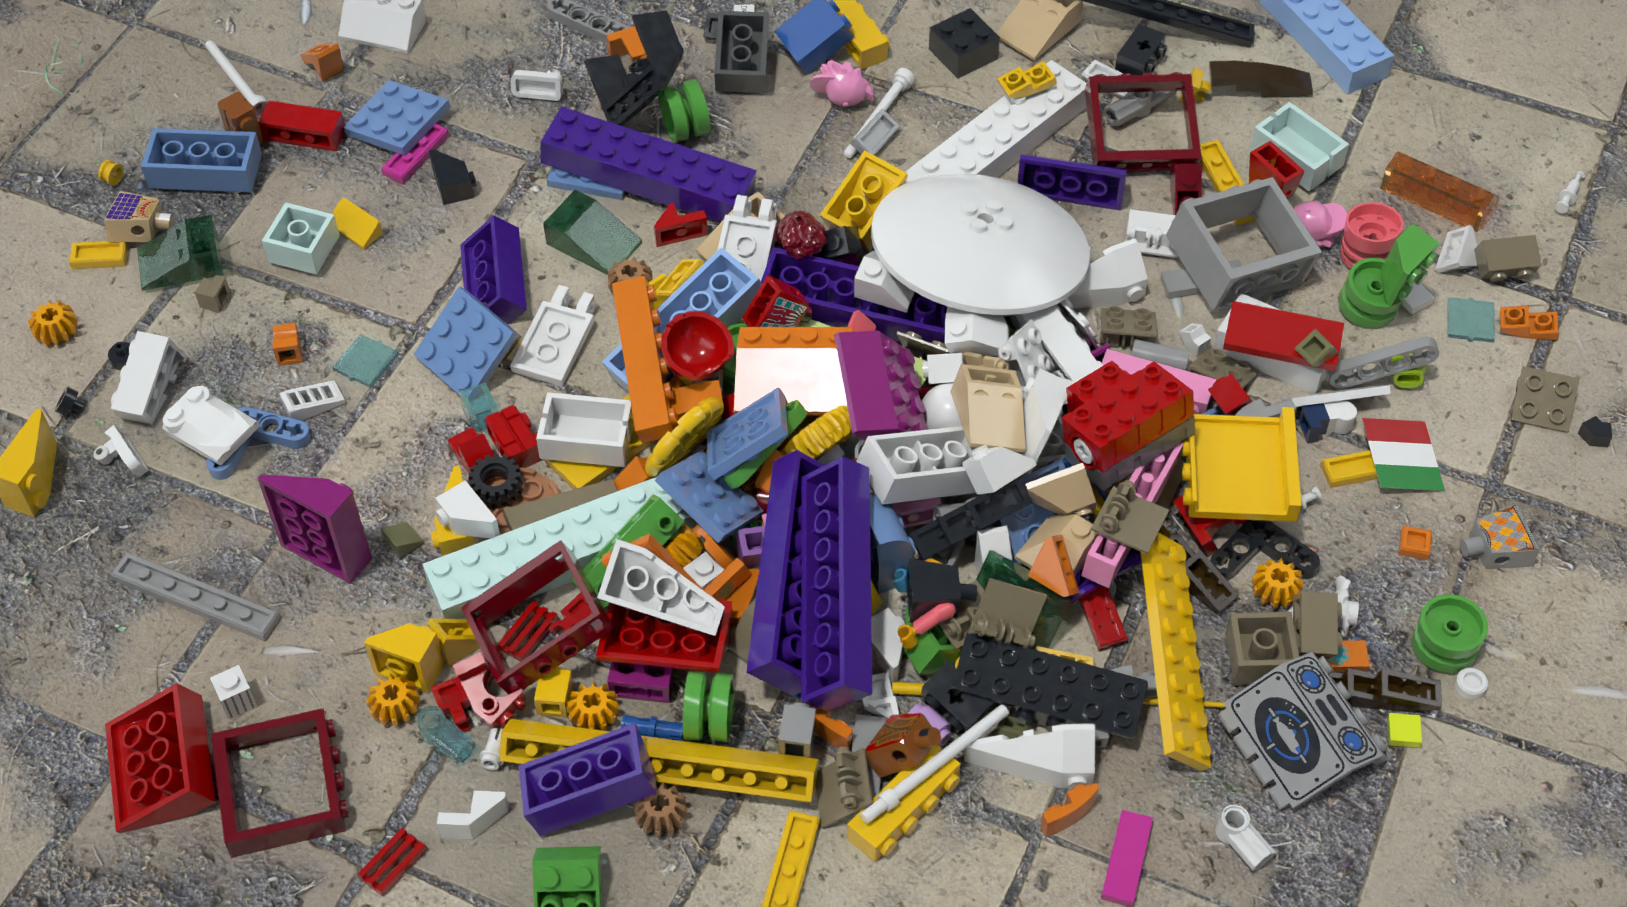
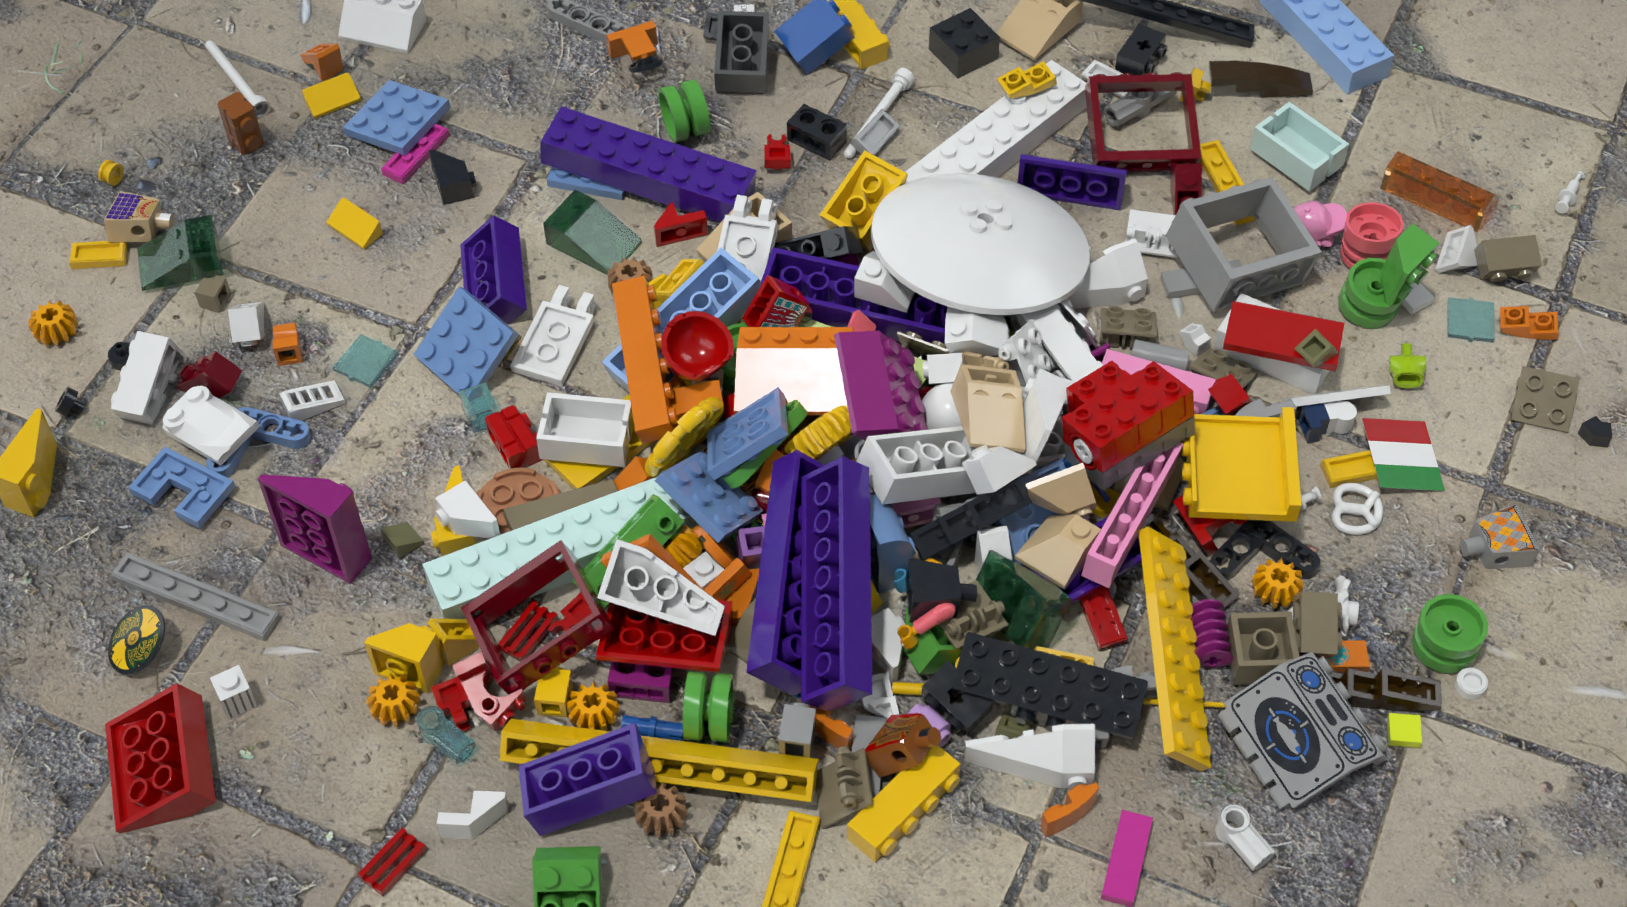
white piece [93,425,149,478] -> none
medium blue brick [141,128,262,192] -> none
dark red window [211,708,349,858] -> none
red brick [258,100,345,151] -> none
light aqua brick [262,202,340,275] -> none
red slope [447,427,494,474] -> none
black tyre [468,454,523,509] -> none
white pin [479,728,504,770] -> none
white piece [510,69,563,101] -> none
black windscreen [584,10,684,126] -> none
dark red hair [776,210,827,260] -> none
bright pink hair [810,60,874,107] -> none
white bar [860,705,1009,824] -> none
dark tan hinge [968,578,1047,649] -> none
orange slope [1027,534,1080,597] -> none
dark tan hinge [1091,480,1169,554] -> none
red torso [1249,141,1305,199] -> none
light grey beam [1328,336,1439,389] -> none
orange tile [1398,525,1432,560] -> none
none -> shield [108,605,165,675]
none -> medium blue plate [128,447,235,529]
none -> dark red slope [177,351,243,399]
none -> white slope [228,302,264,346]
none -> yellow slope [302,73,362,119]
none -> red plate [764,134,791,170]
none -> black brick [787,104,847,161]
none -> magenta piece [1191,599,1233,668]
none -> white piece [1332,483,1383,535]

